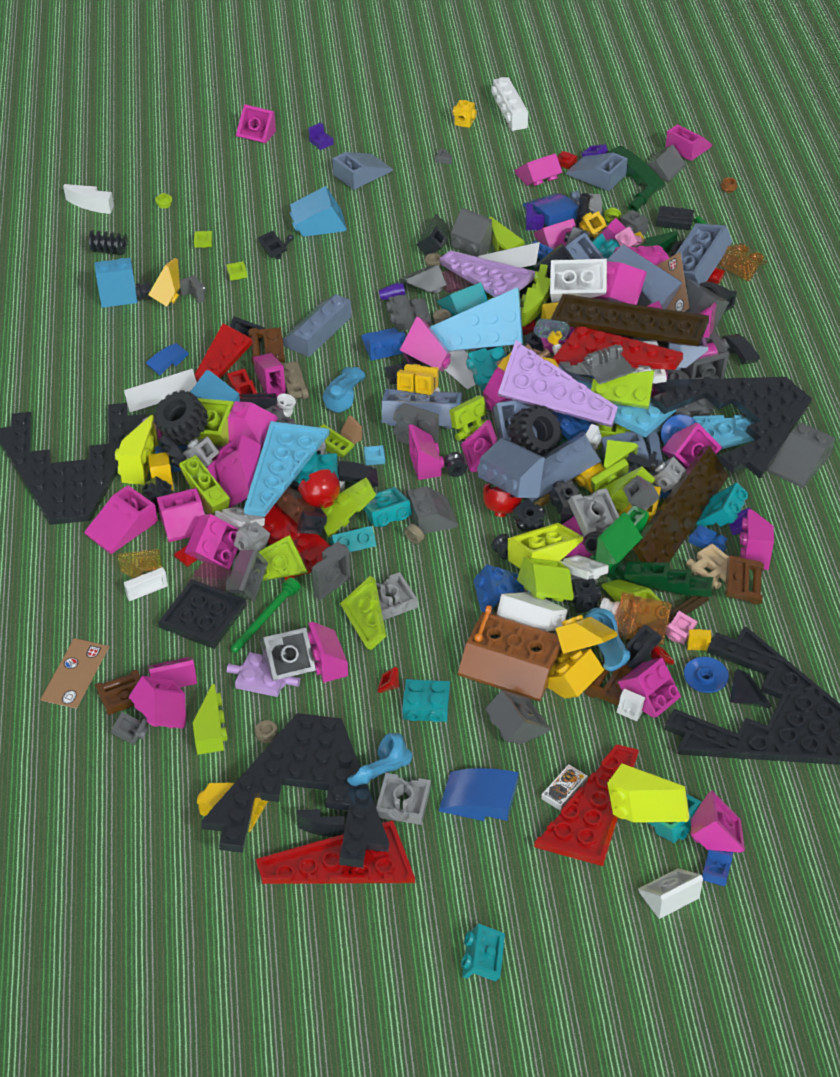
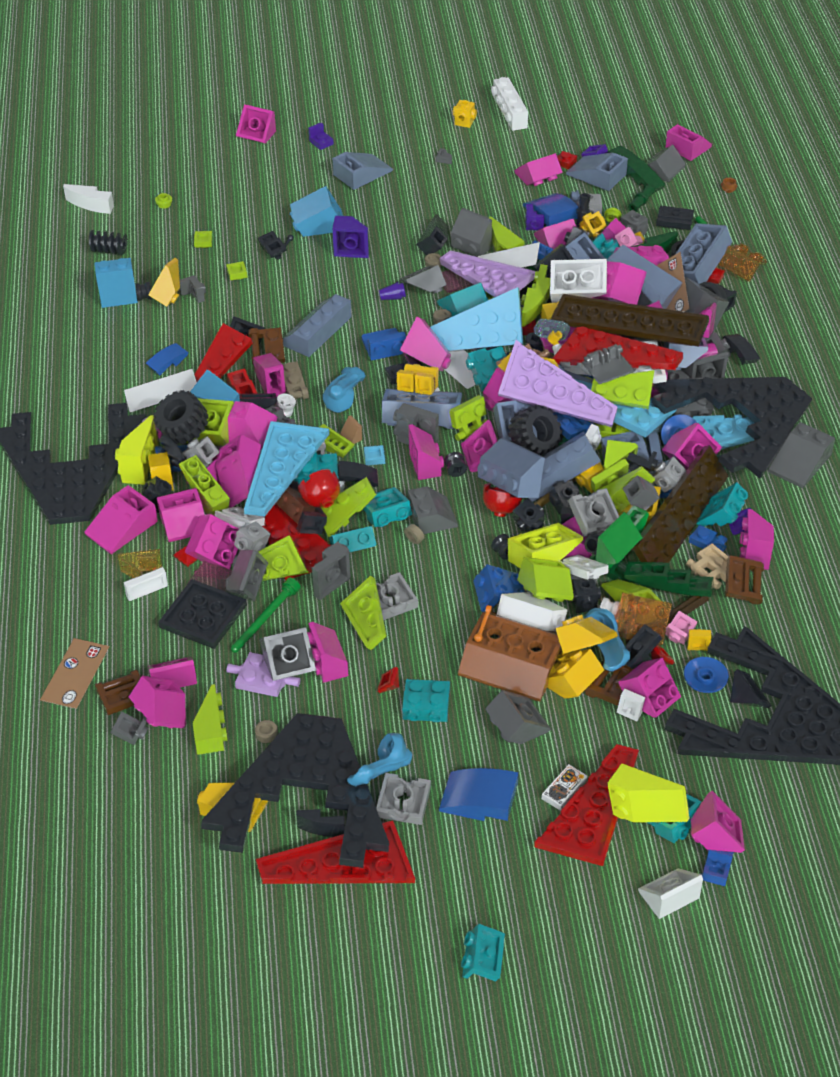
dark grey plate [386,295,432,331] -> none
none -> dark purple slope [332,216,369,258]

